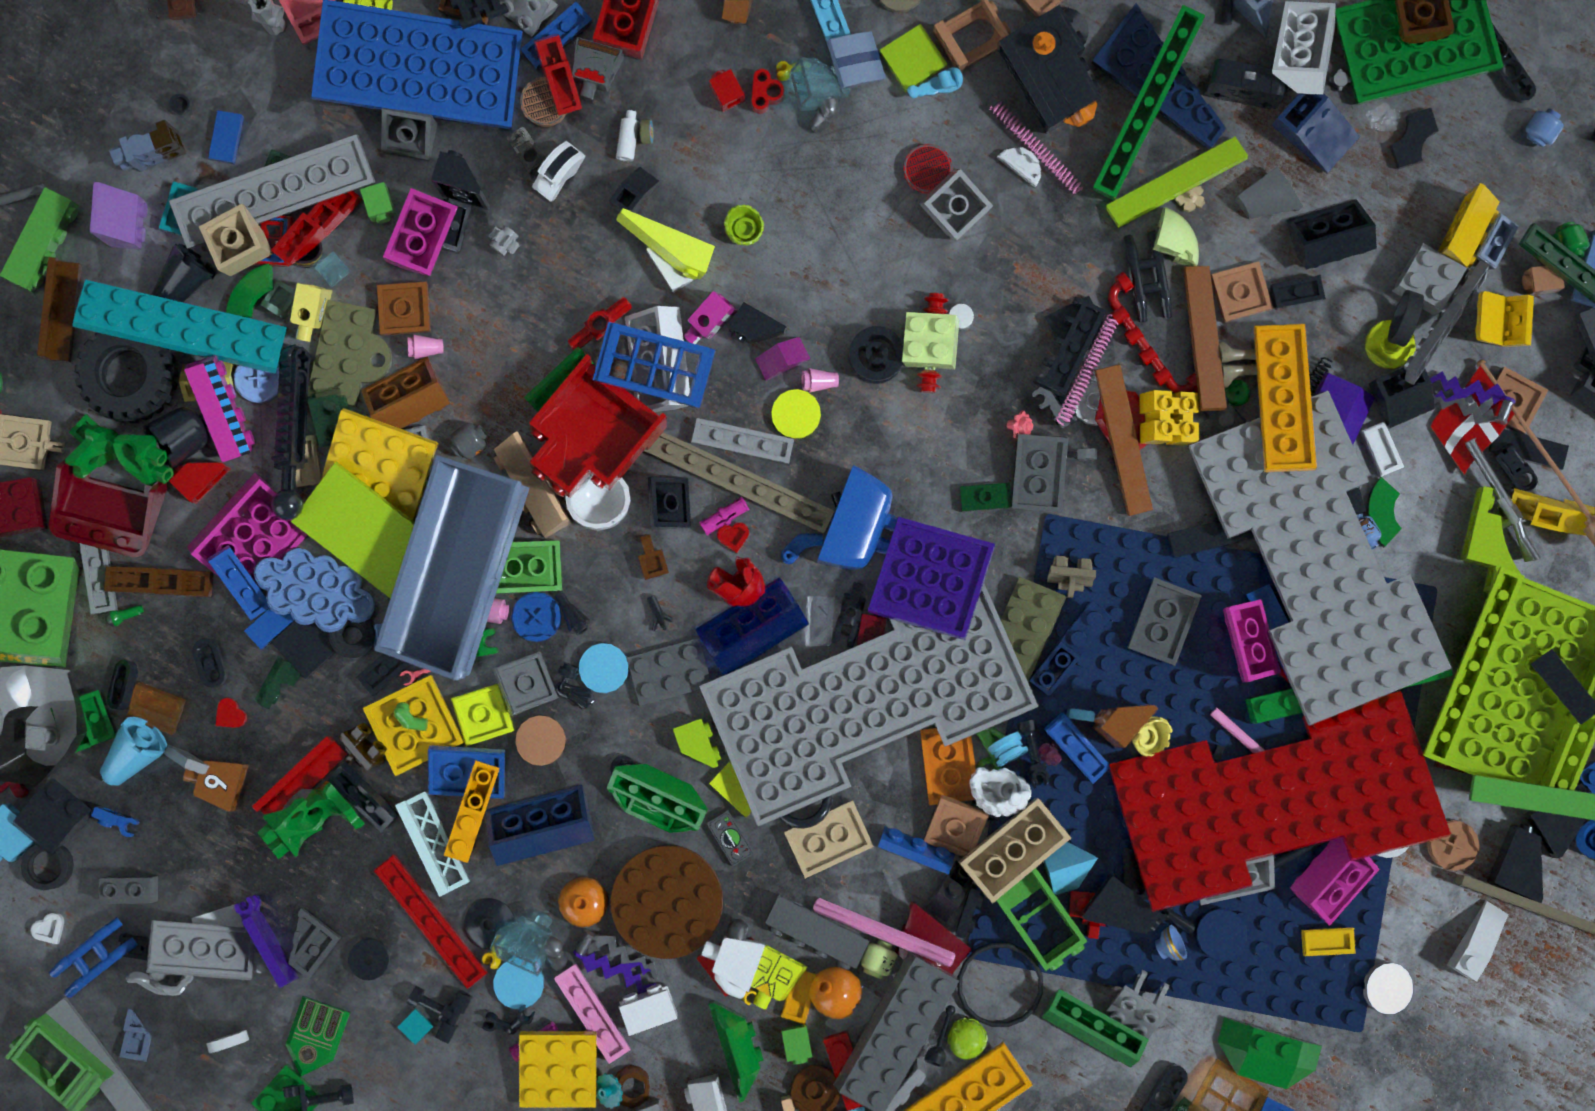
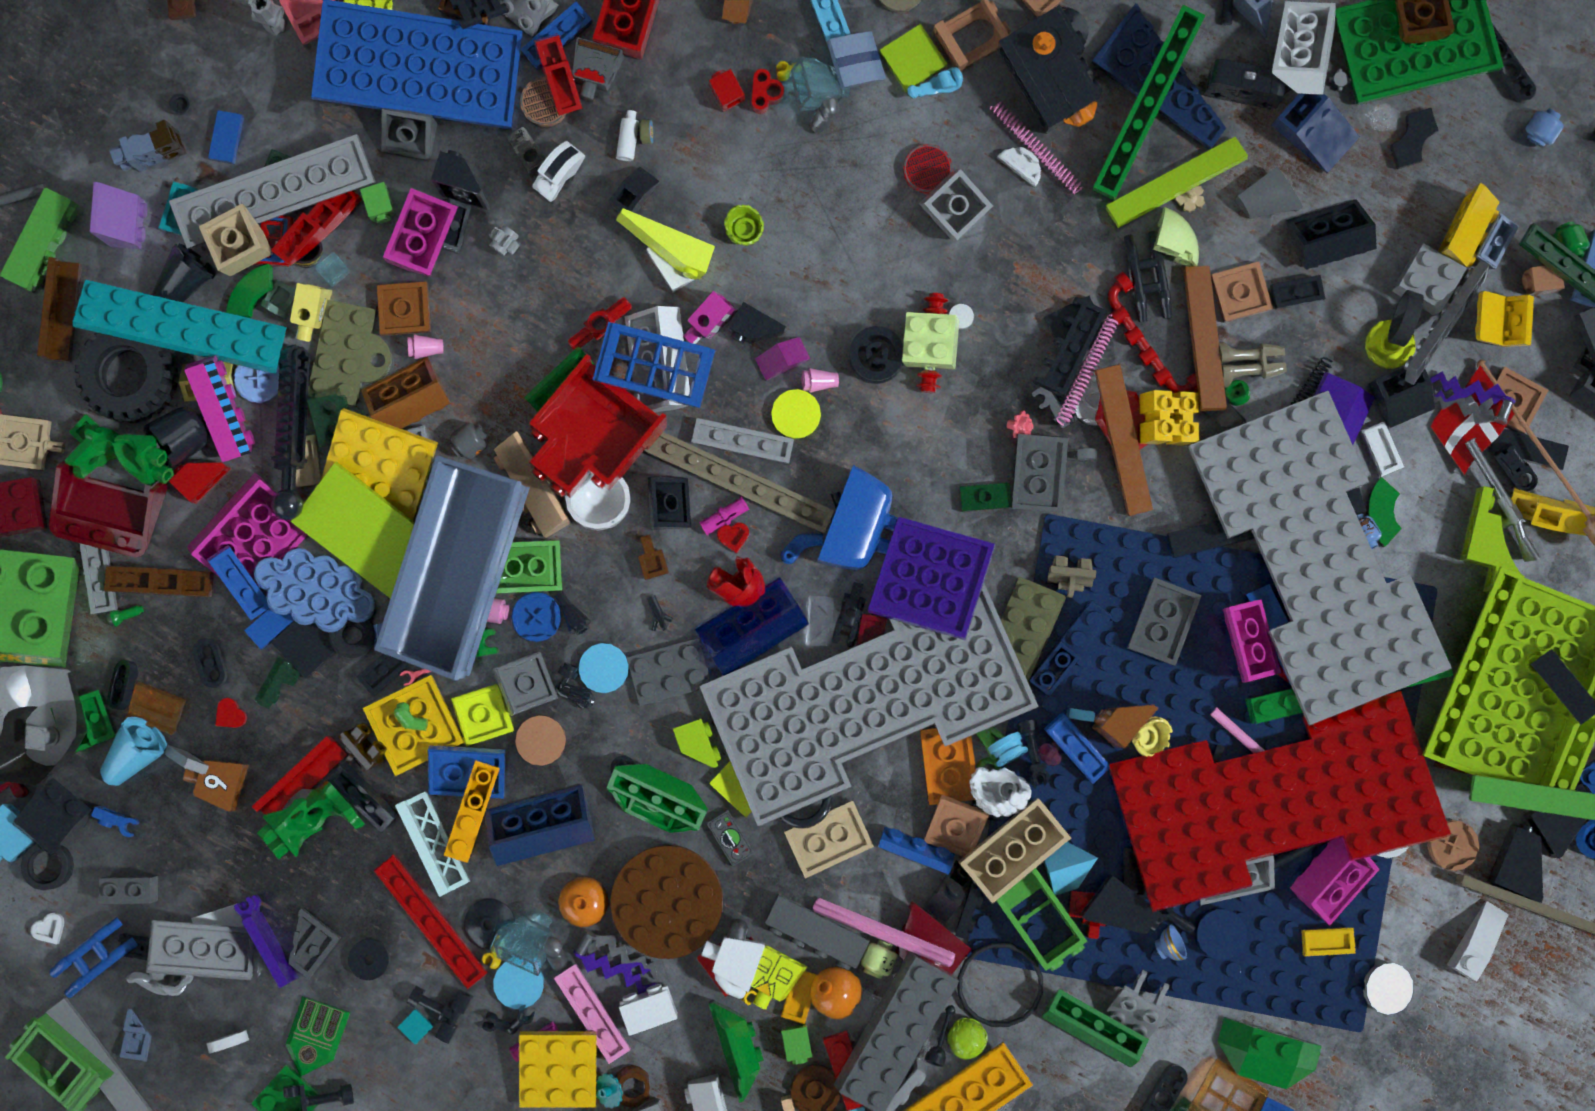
light orange tile [1254,324,1317,472] -> none

